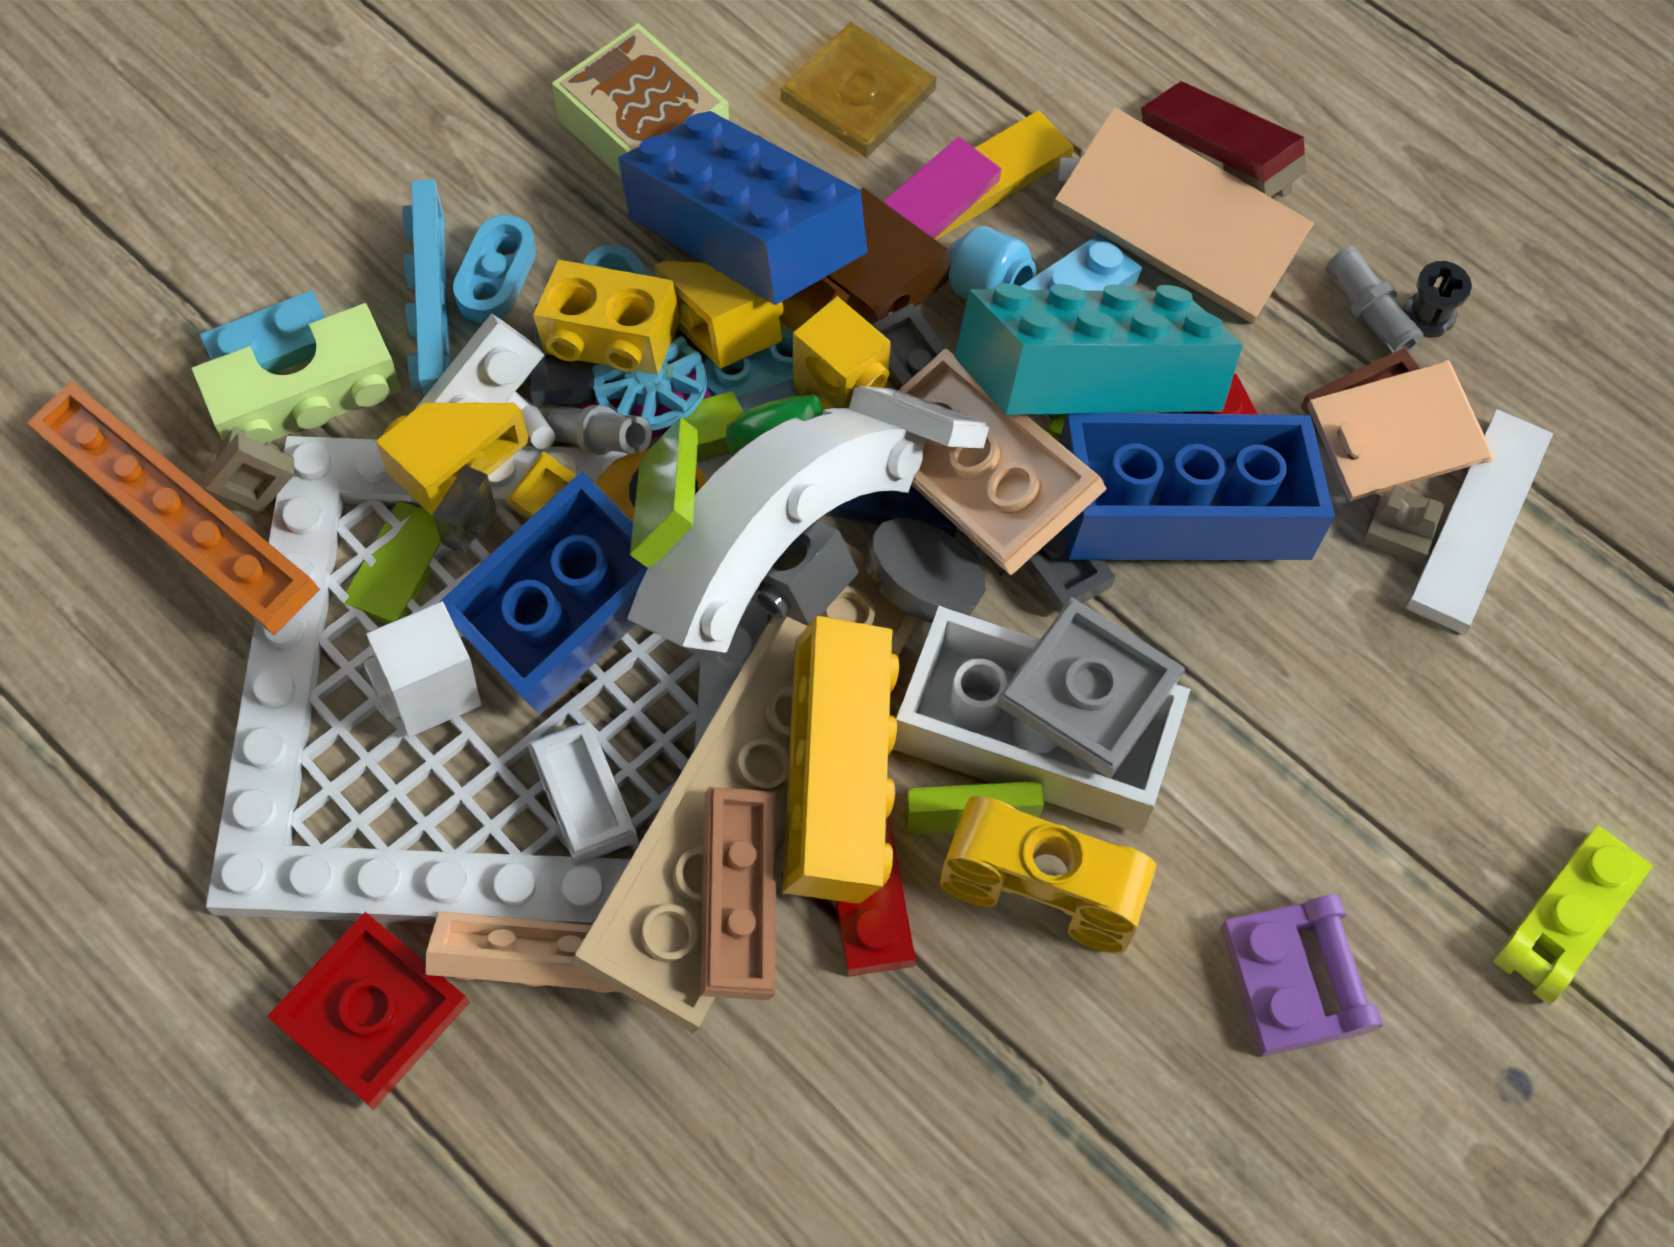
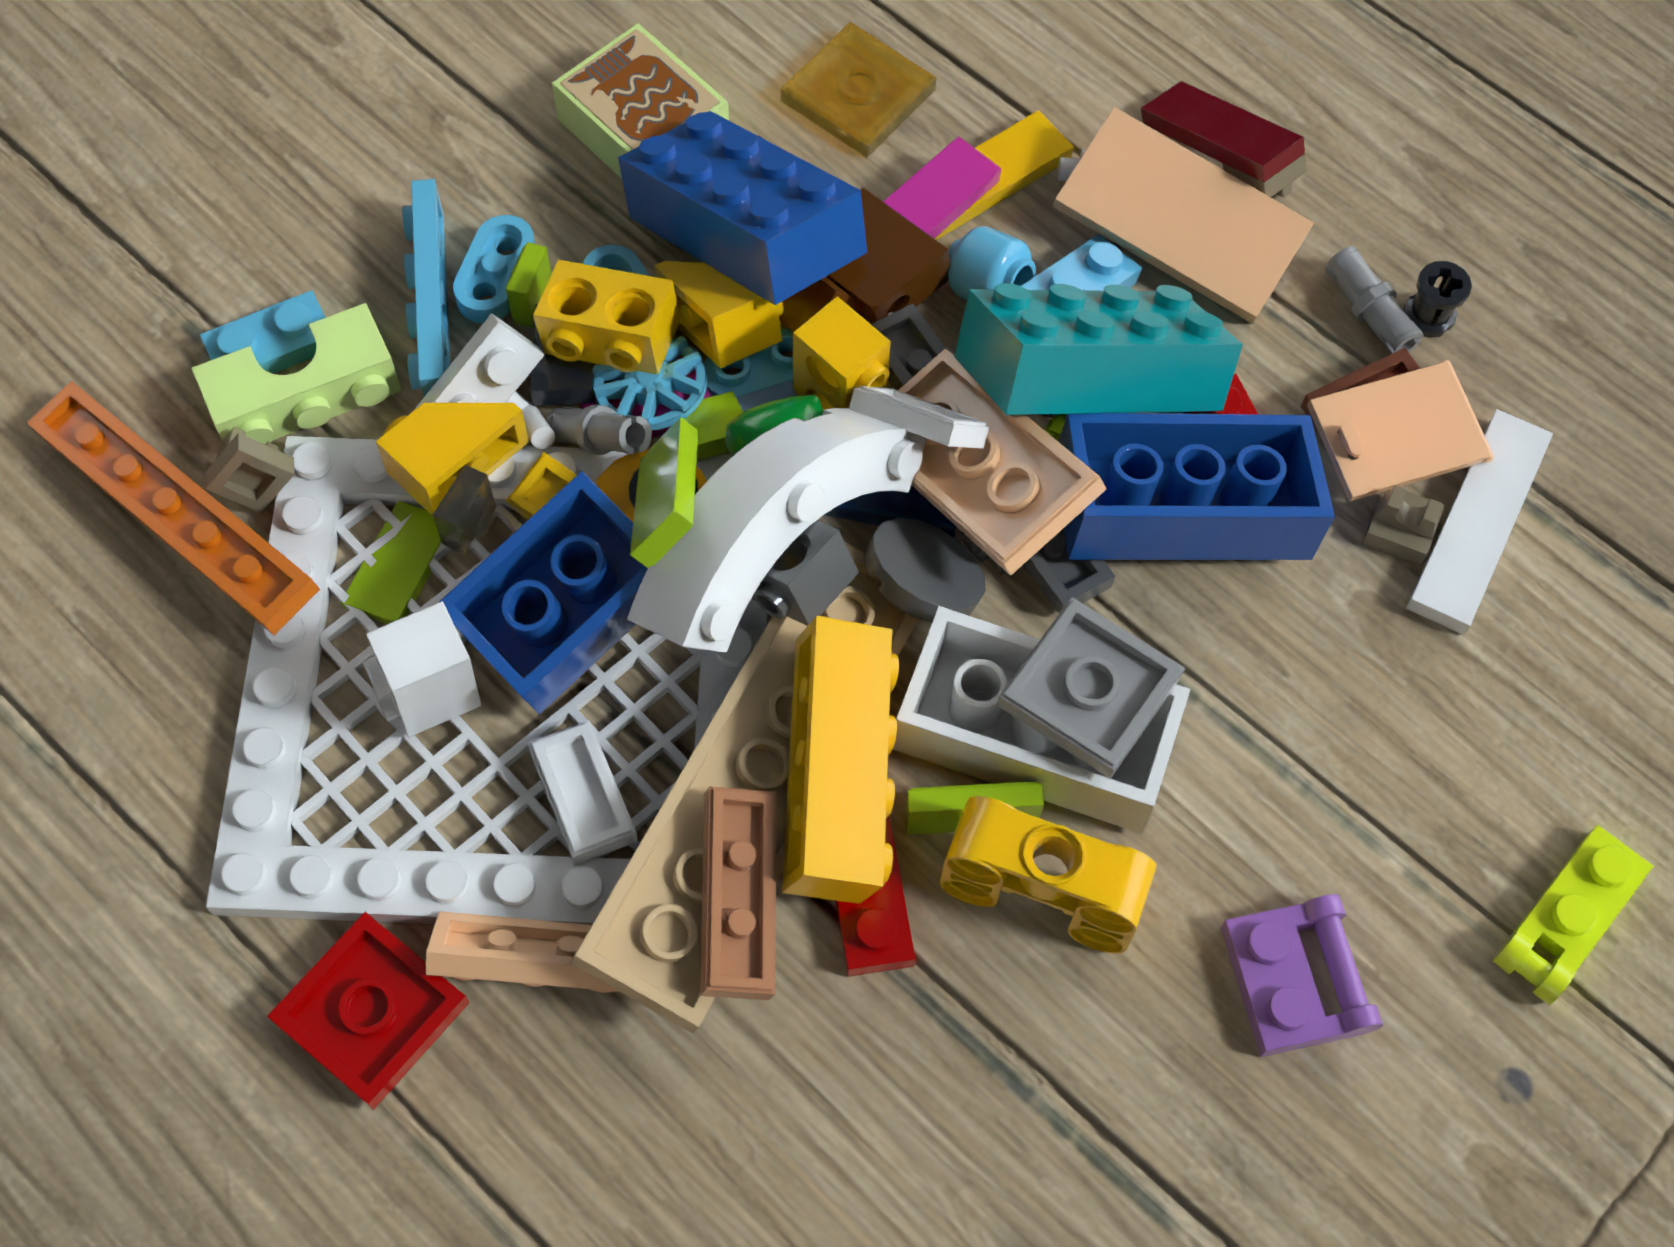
none -> lime tile [505,242,552,328]

